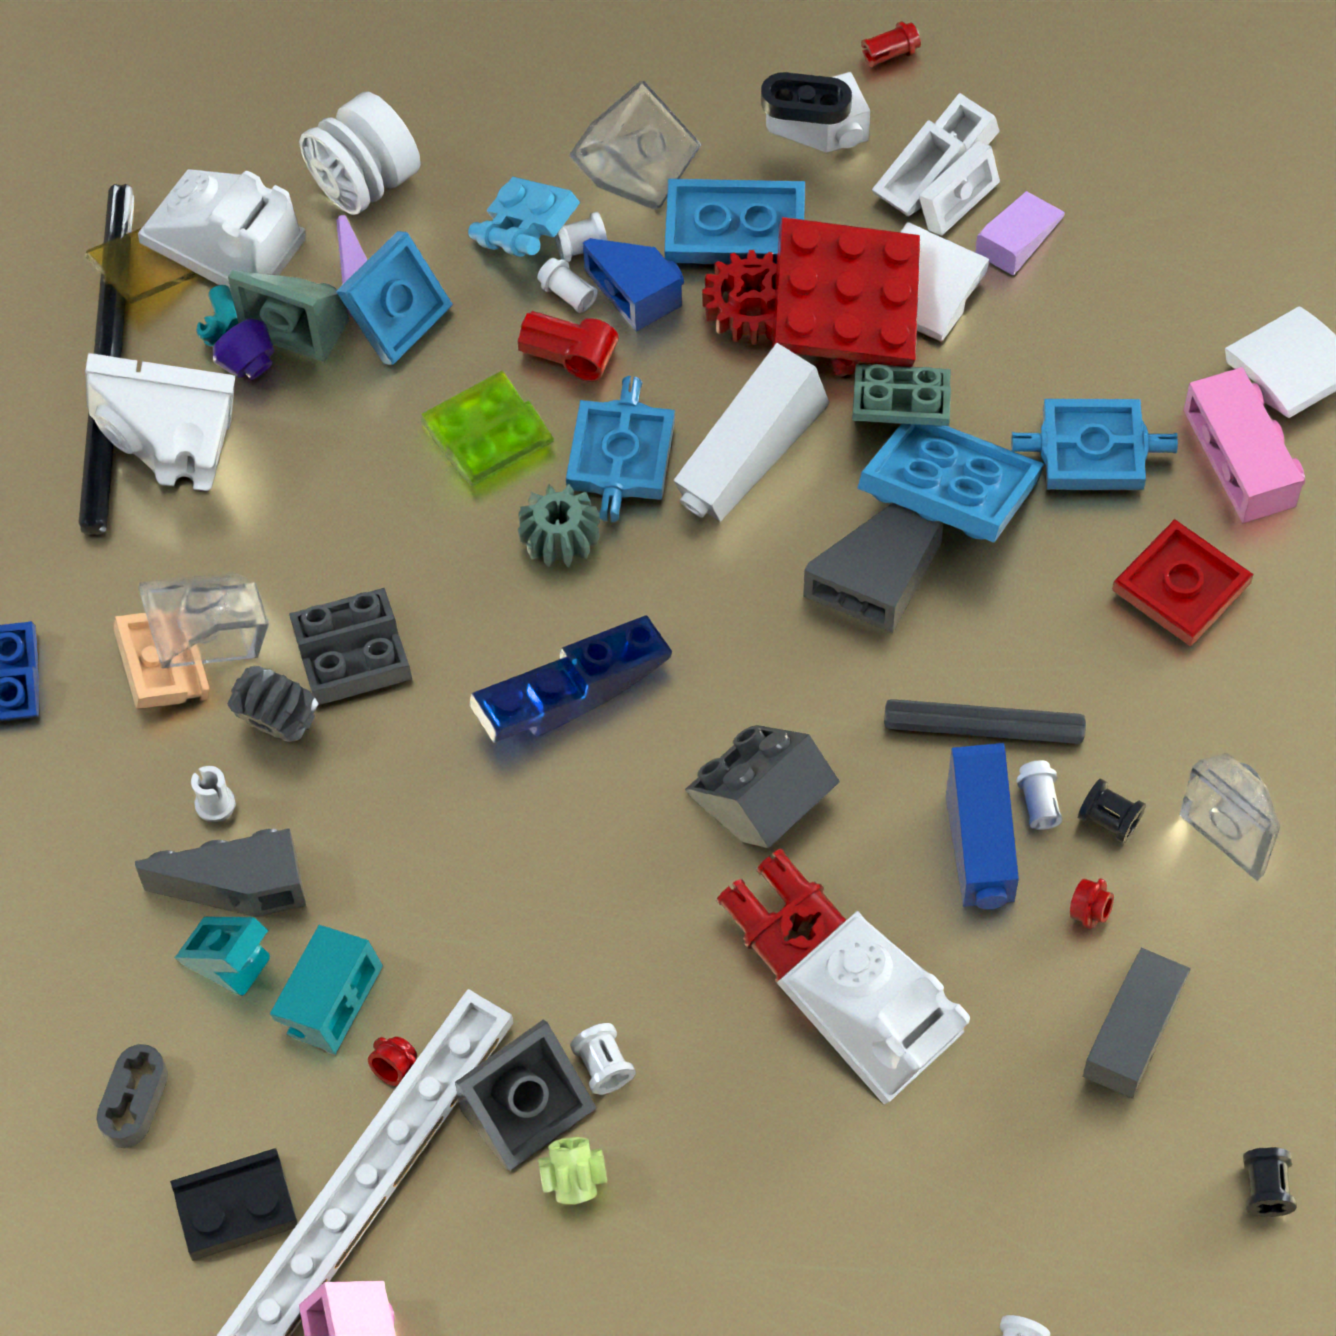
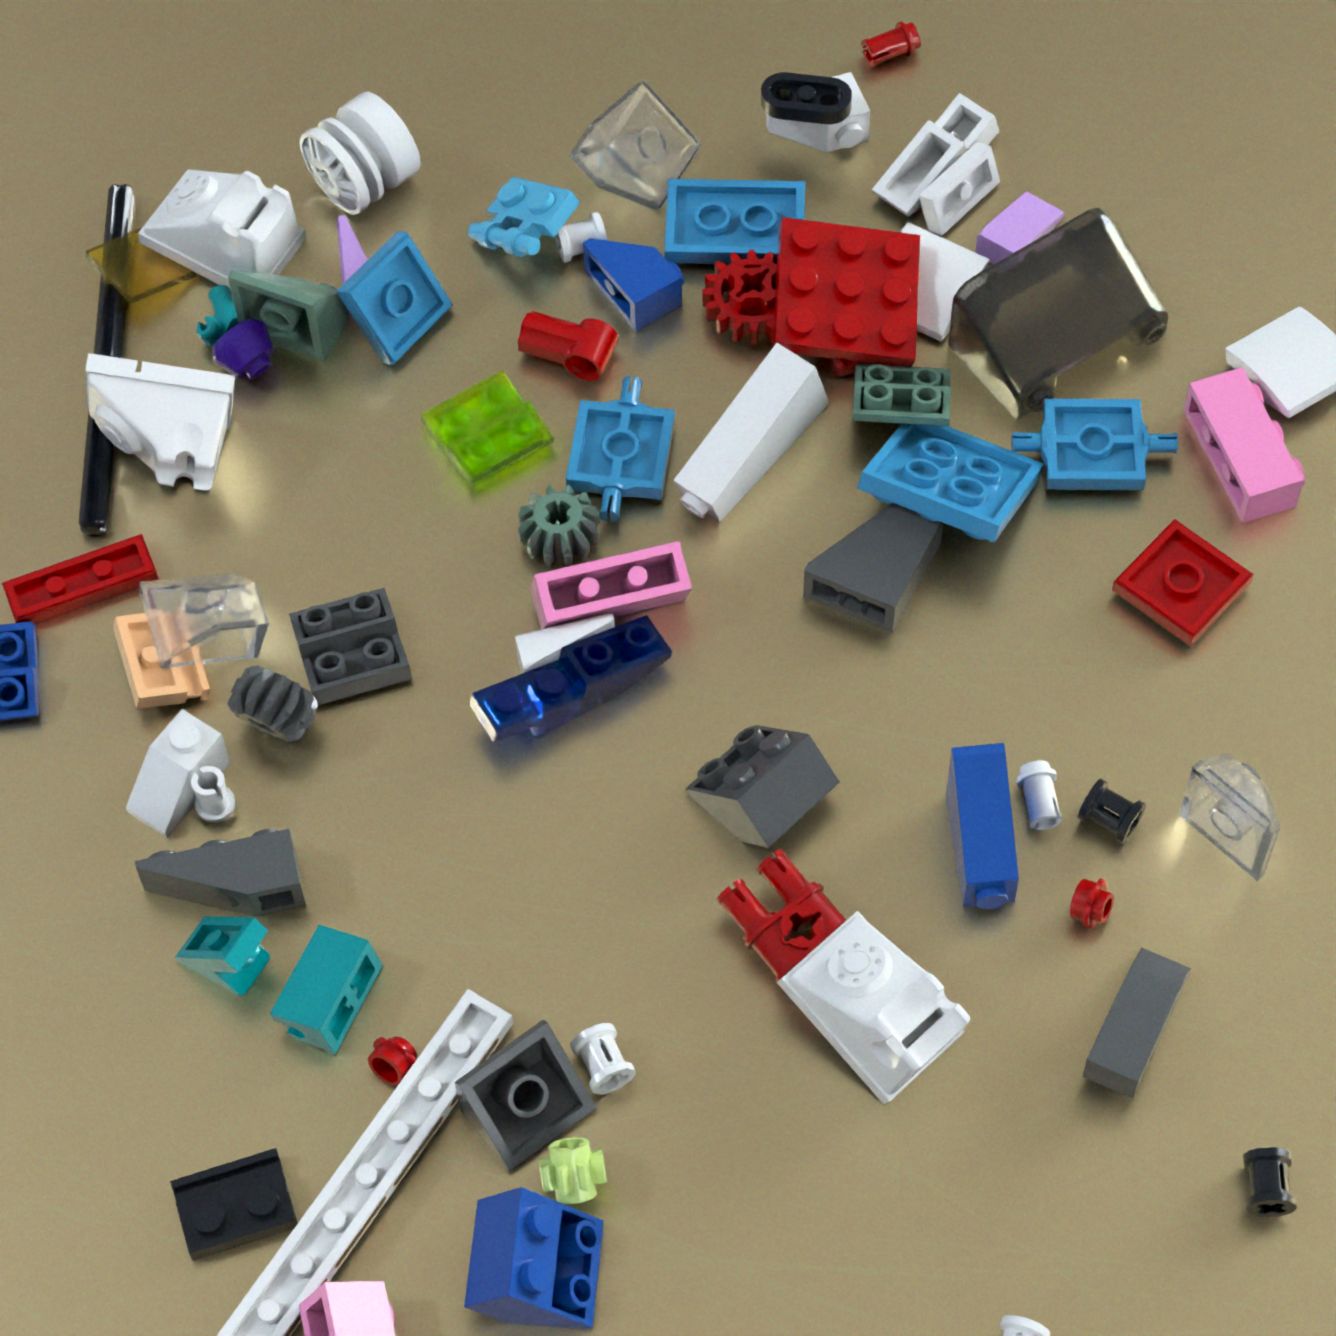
dark grey beam [96,1044,168,1148] -> none
white pin [537,258,598,313] -> none
dark grey axle [884,699,1086,744] -> none
none -> red tile [2,534,159,624]
none -> white slope [126,709,231,838]
none -> blue slope [464,1187,604,1329]
none -> white slope [515,613,616,690]
none -> bright pink brick [530,541,692,629]
none -> clear smoke windscreen [948,208,1168,420]

